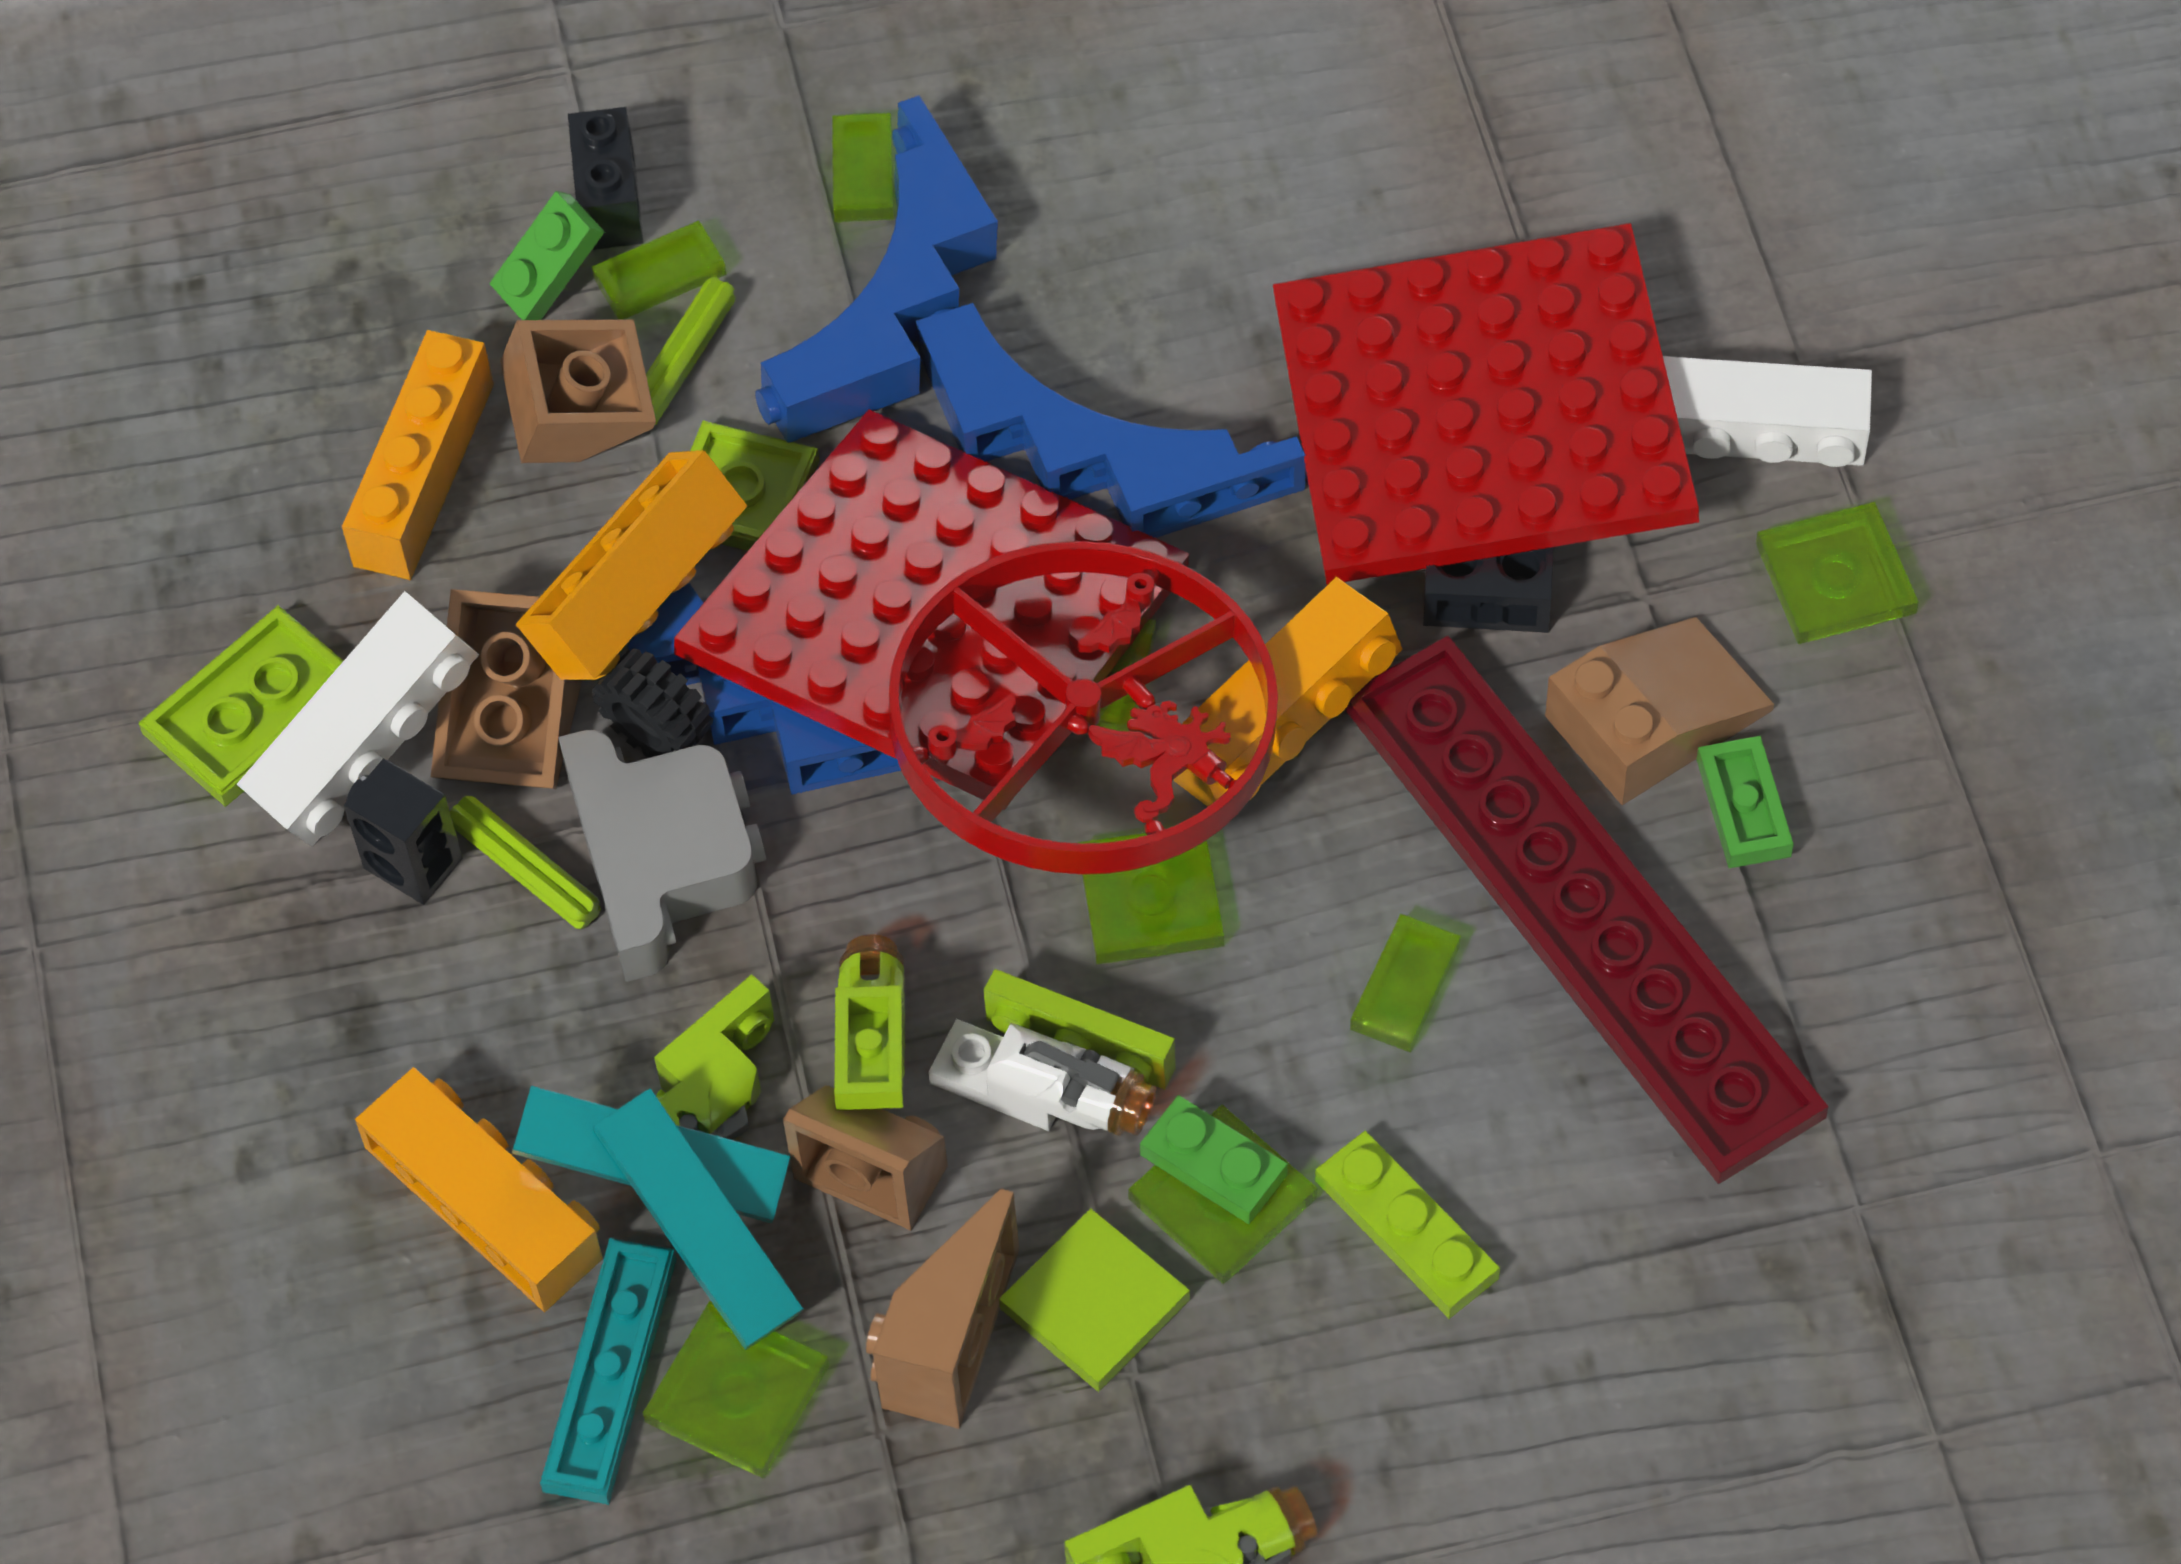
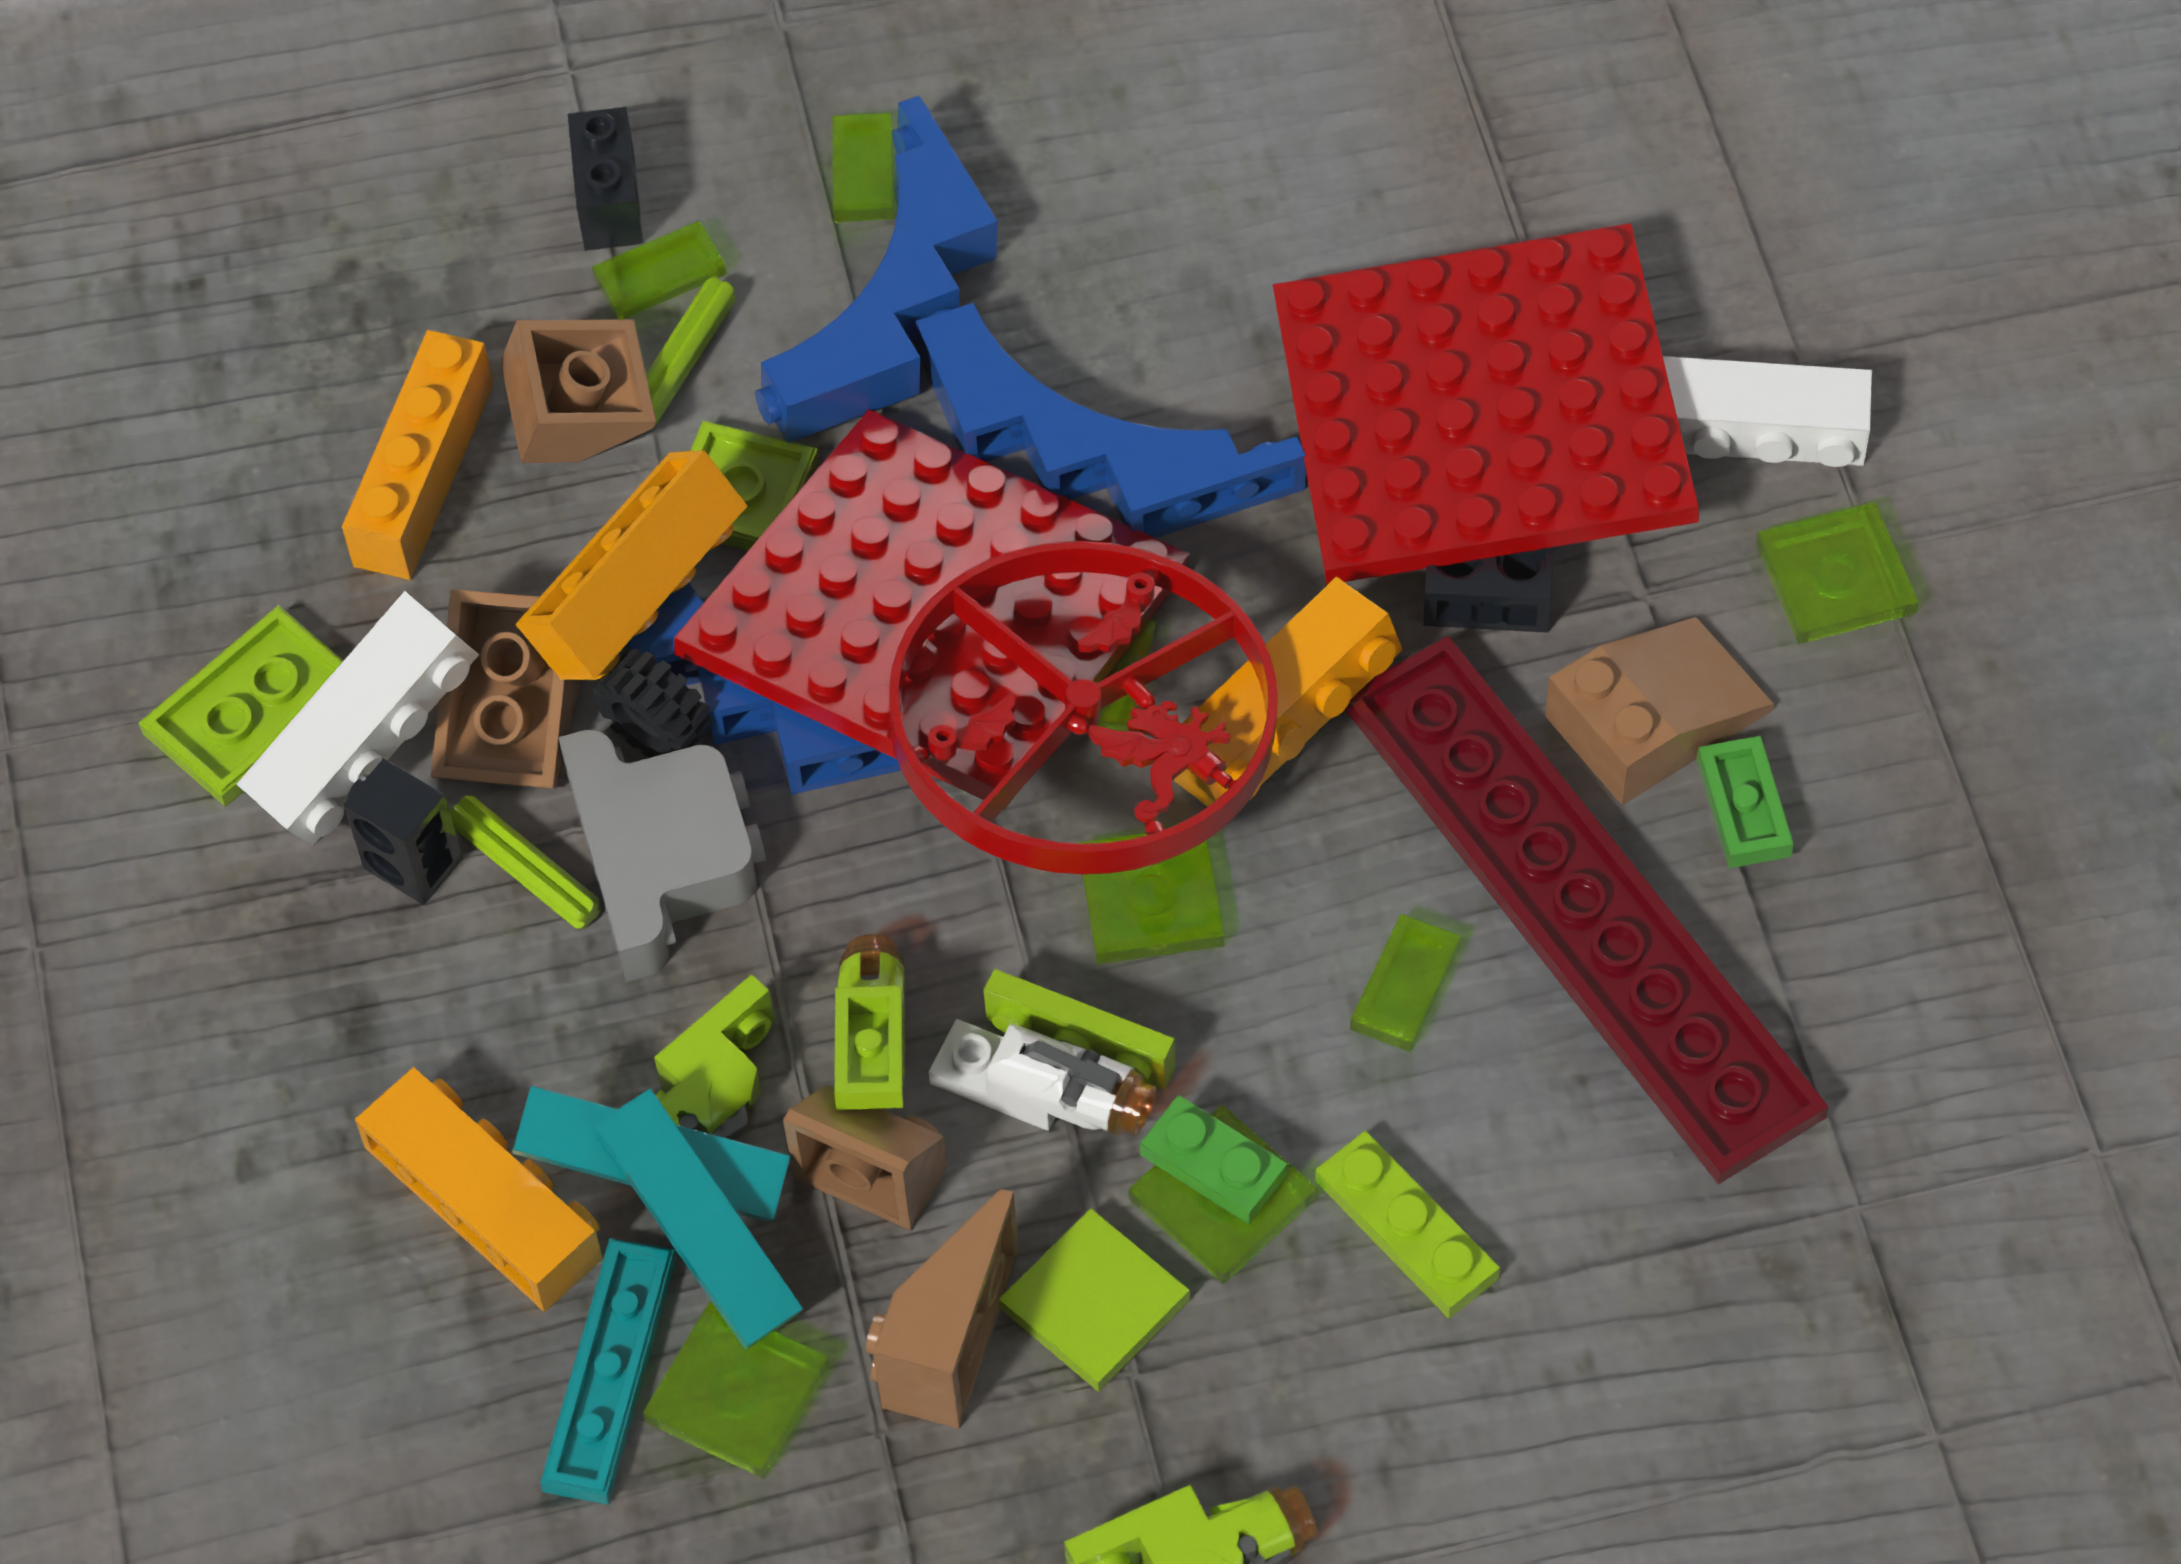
bright green plate [489,191,605,320] -> none

